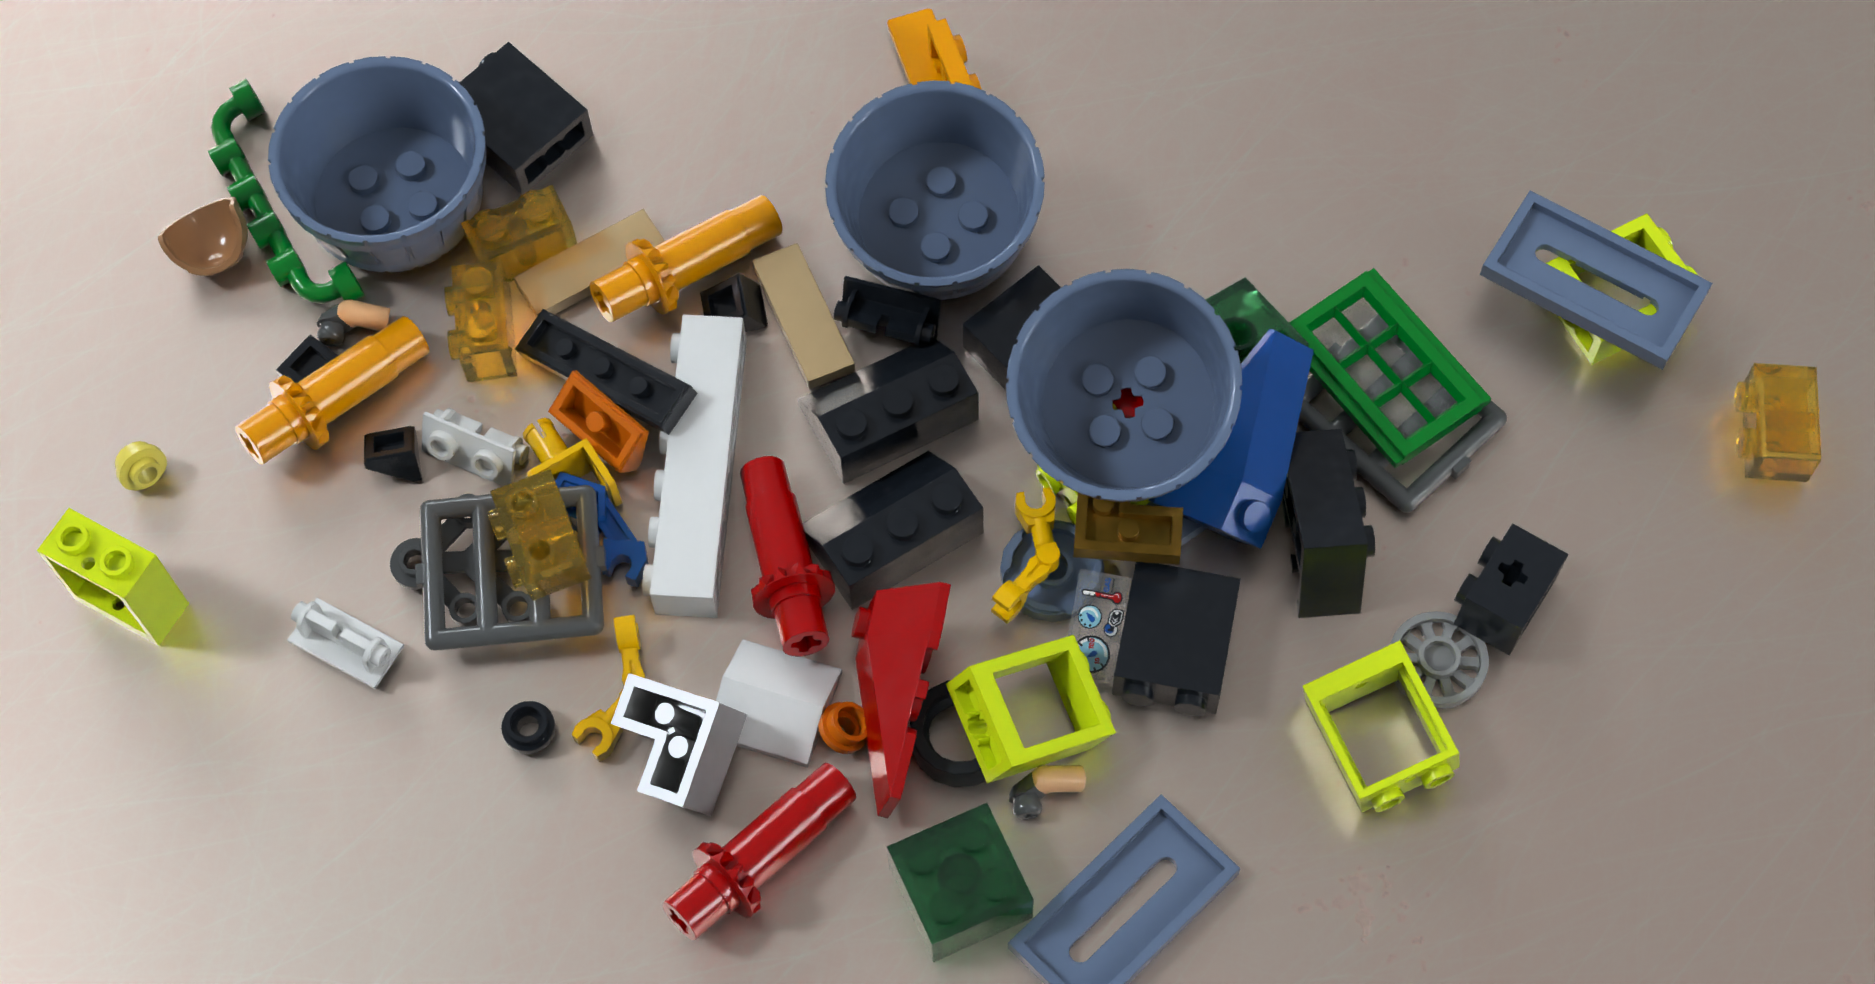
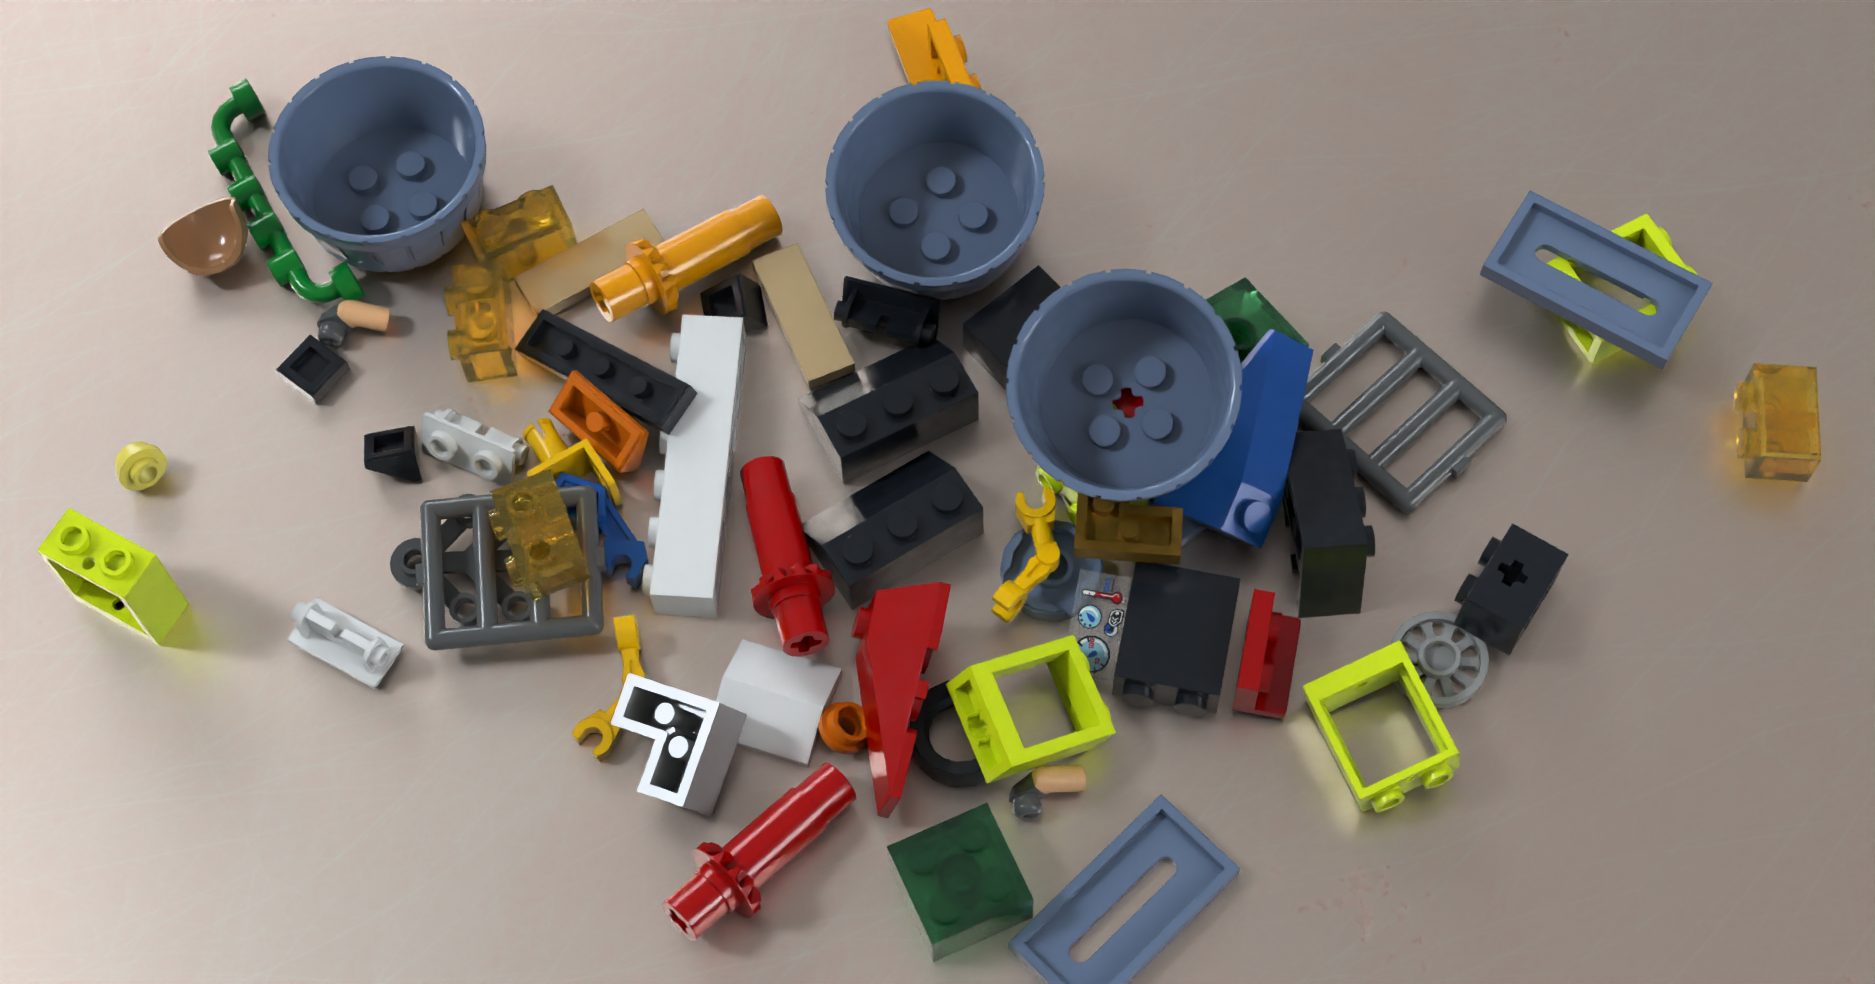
light orange gear [235,316,429,465] -> none
black brick [459,42,593,195] -> none
black plate [501,701,556,754] -> none
green piece [1279,268,1492,468] -> none
none -> red bracket [1232,589,1301,719]

